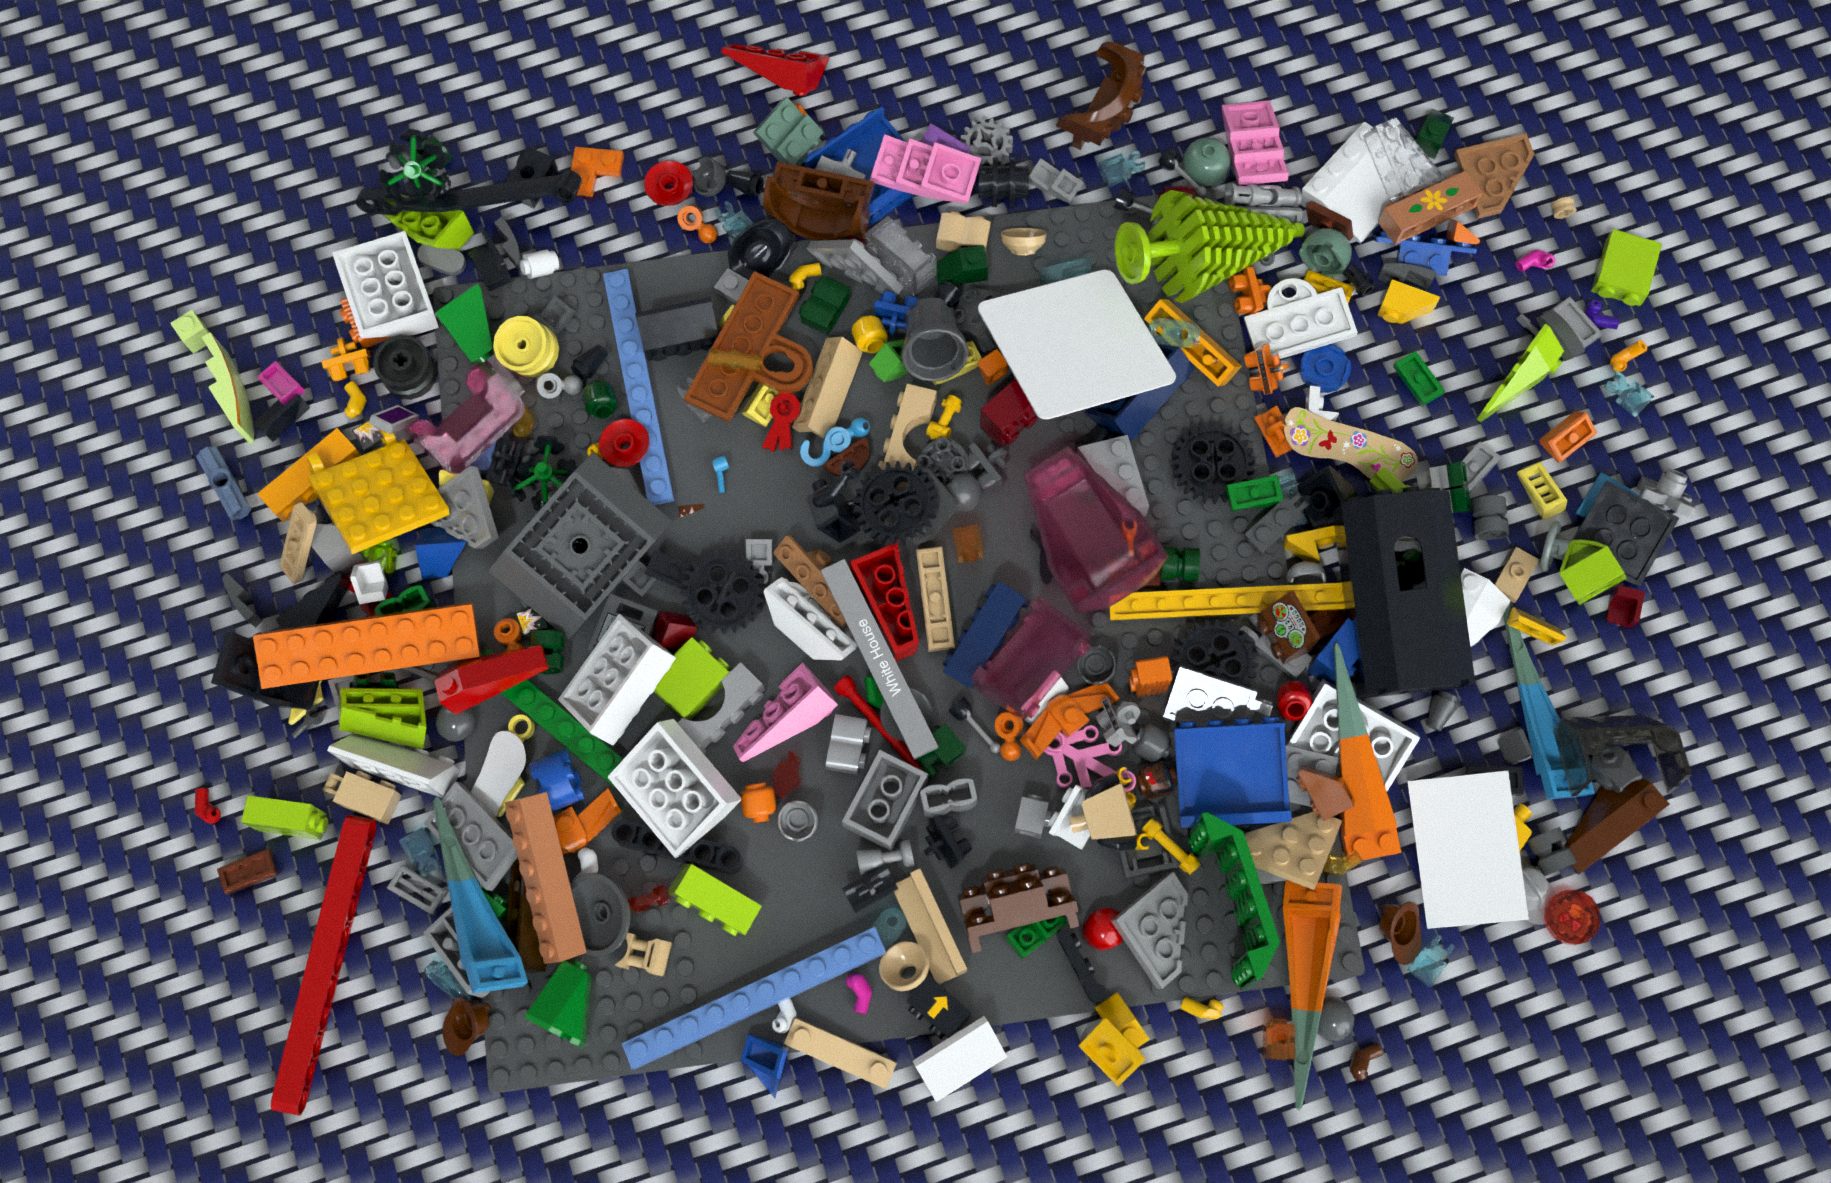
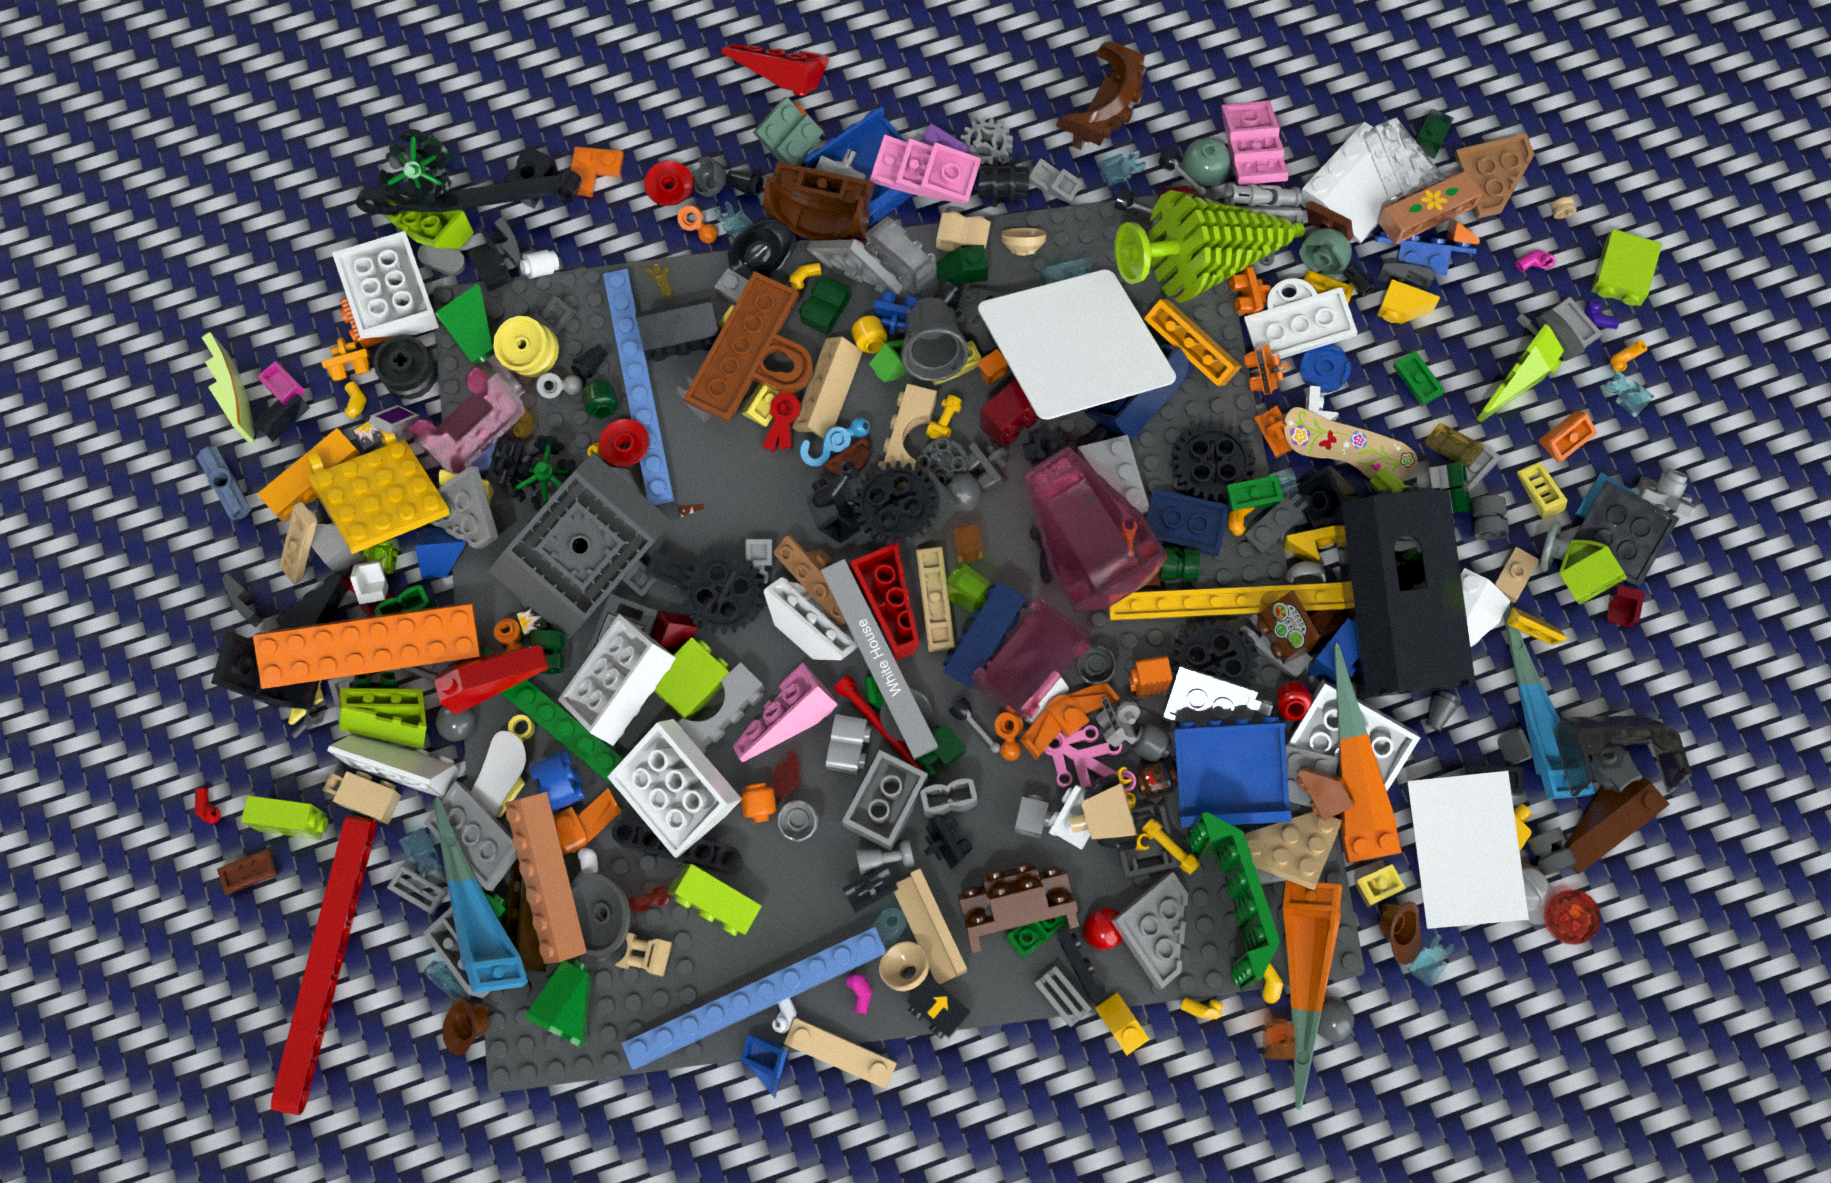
yellowish green brick [171,310,209,354] -> none
clear yellow pin [708,348,762,371] -> none
dark azure hand [713,455,729,493] -> none
white tile [913,1016,1007,1102] -> none
yellow plate [1079,1018,1146,1086] -> none
clear light blue plate [1148,318,1200,348] -> none
clear yellow arm [1323,850,1363,875] -> none
reddish brown arm [1349,1042,1383,1081] -> none
none -> clear yellow bar [644,263,673,297]
none -> clear neon green brick [948,564,990,616]
none -> black hips [1023,432,1068,471]
none -> light grey tile [1034,966,1092,1028]
none -> dark blue plate [1142,488,1229,556]
none -> light orange arm [1227,507,1255,536]
none -> yellow arm [1262,963,1283,1004]
none -> light yellow slope [1355,864,1406,908]
none -> clear yellow tile [1425,423,1484,468]

